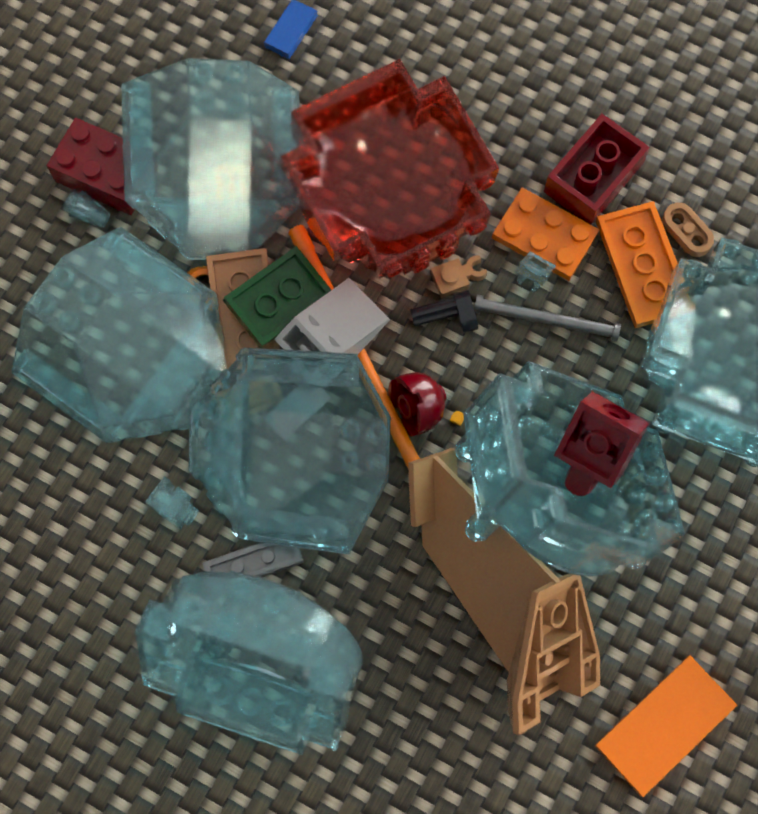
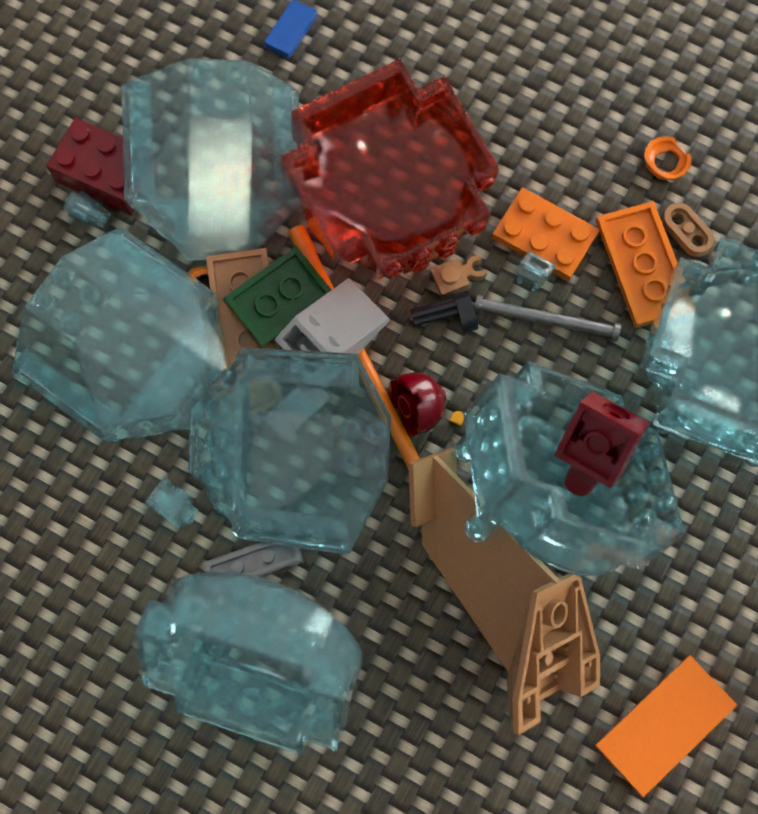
dark red brick [544,114,650,225] -> none
none -> orange piece [644,136,692,180]

